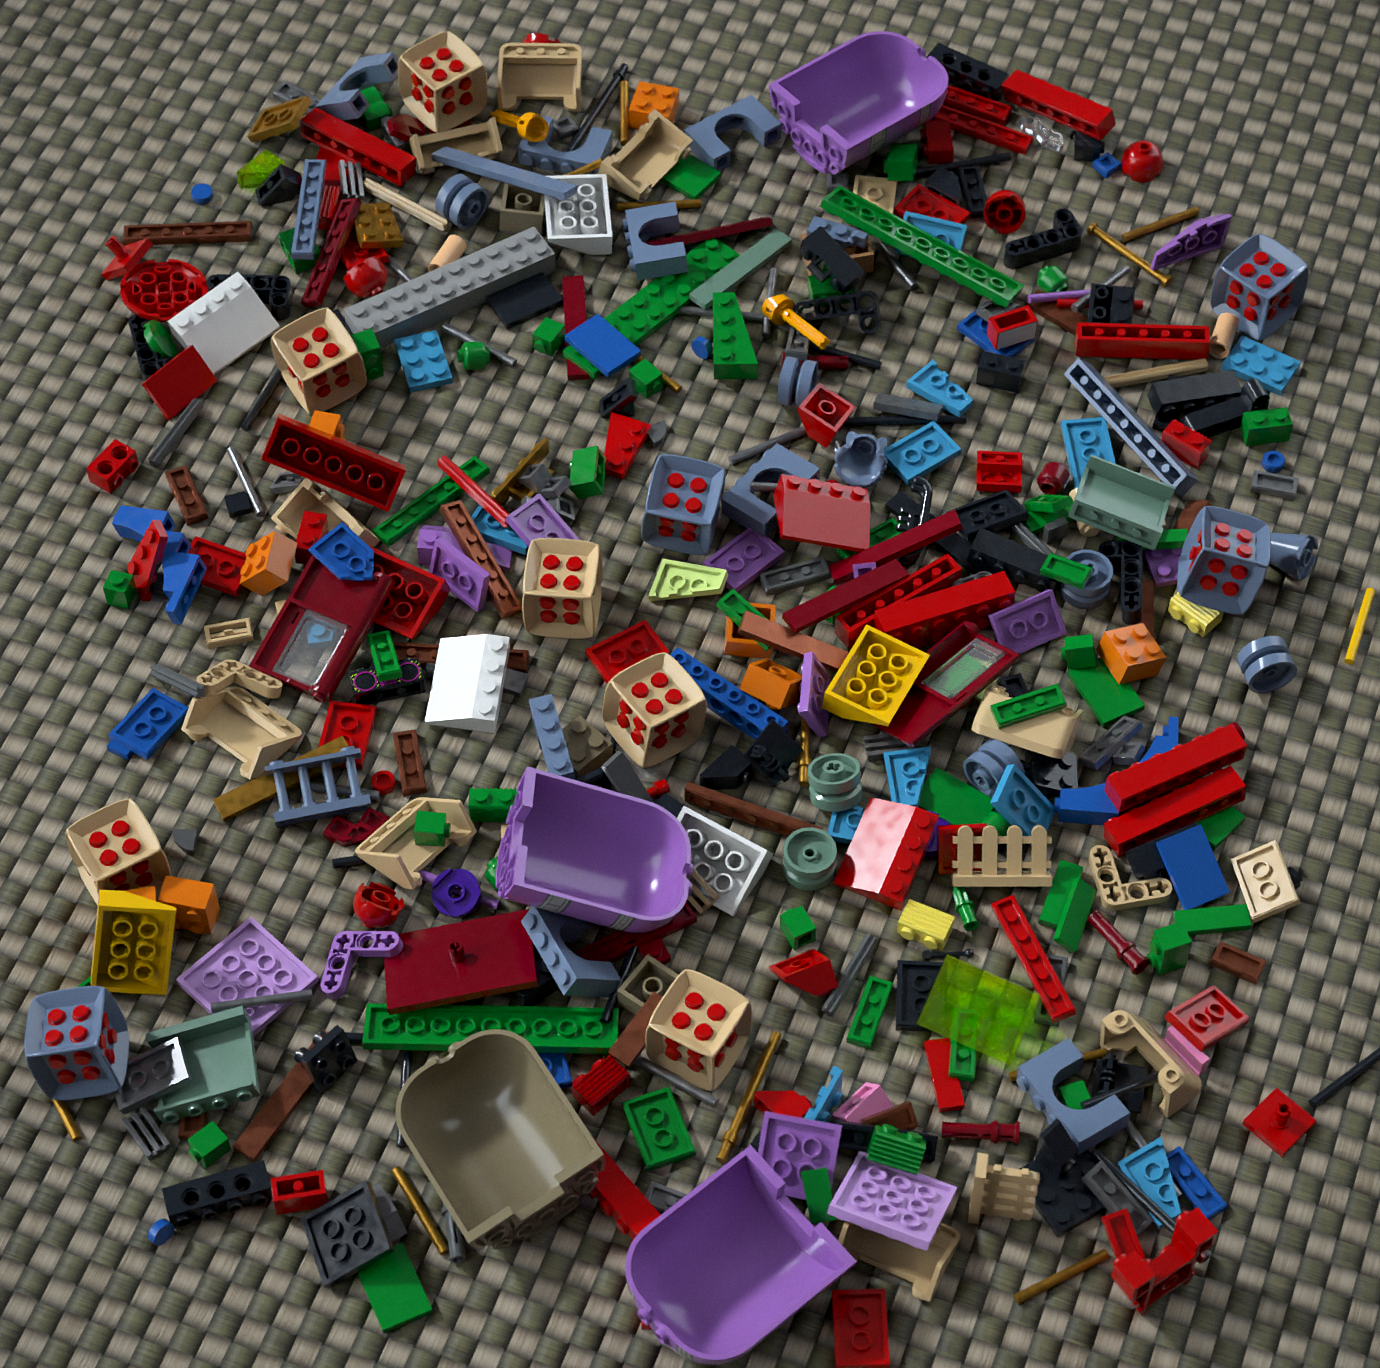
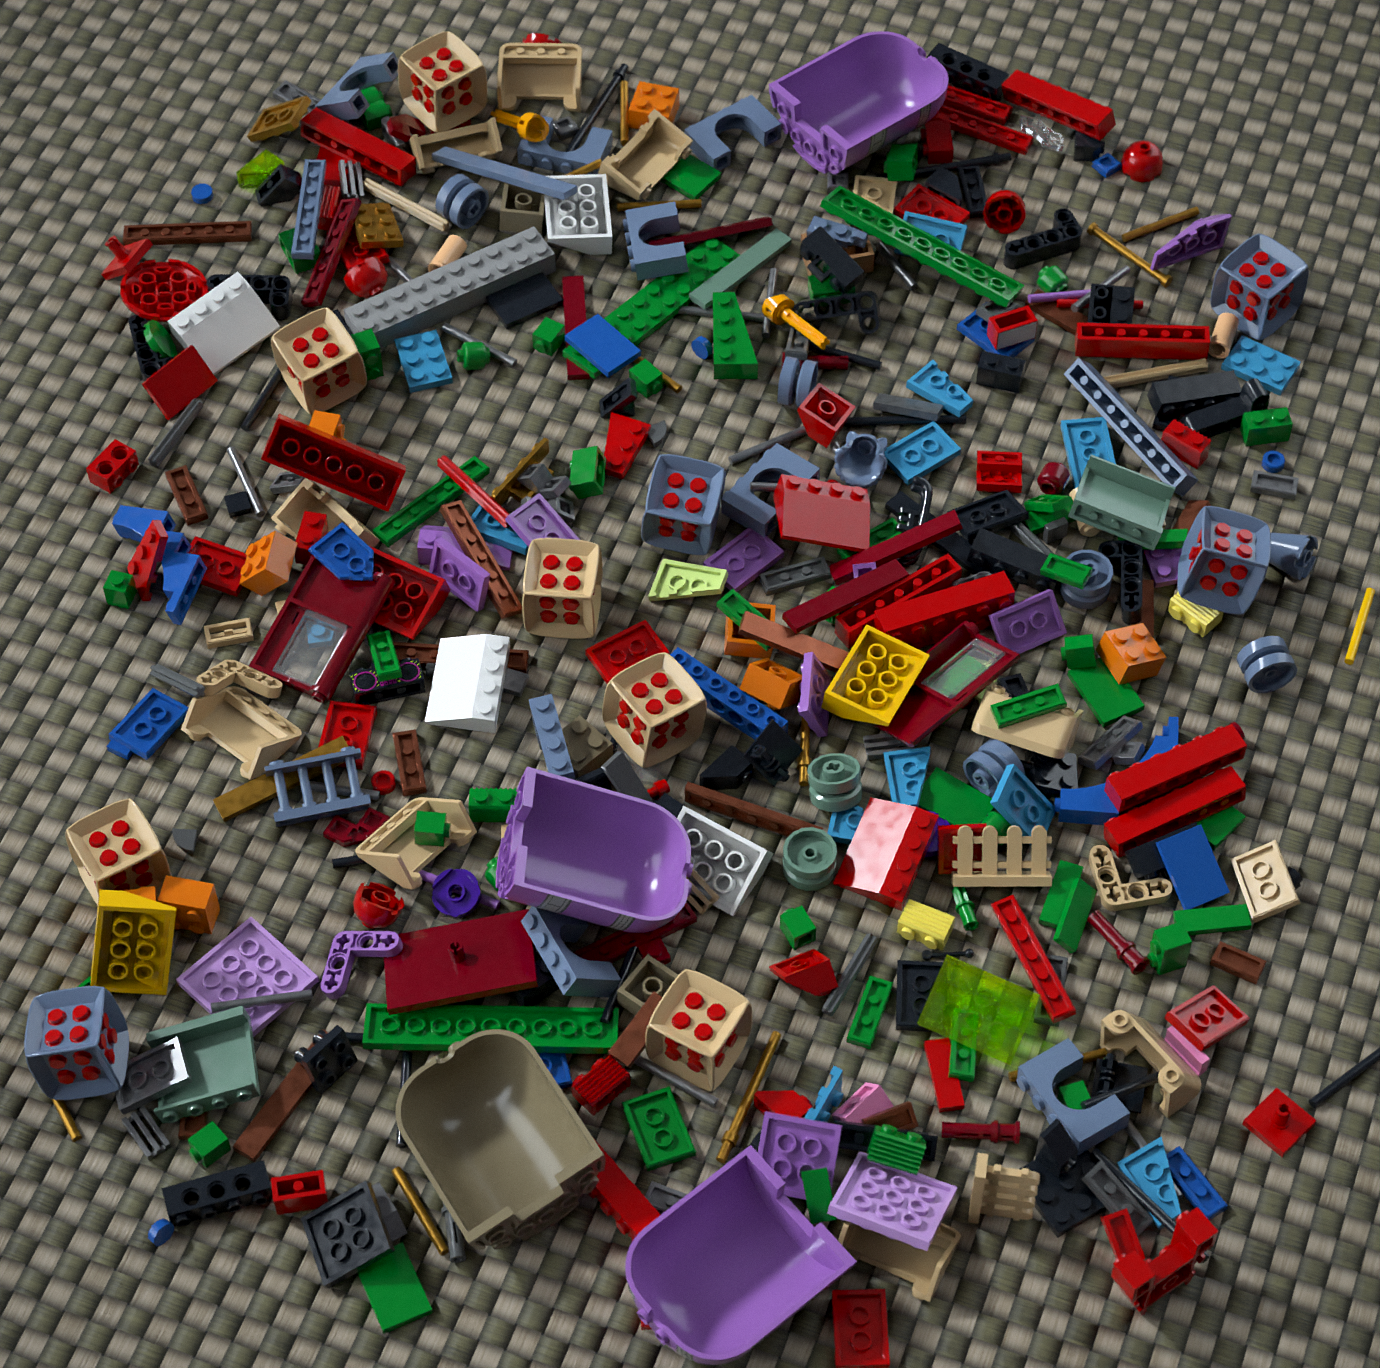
pearl gold bar [1013,1249,1109,1304] -> none

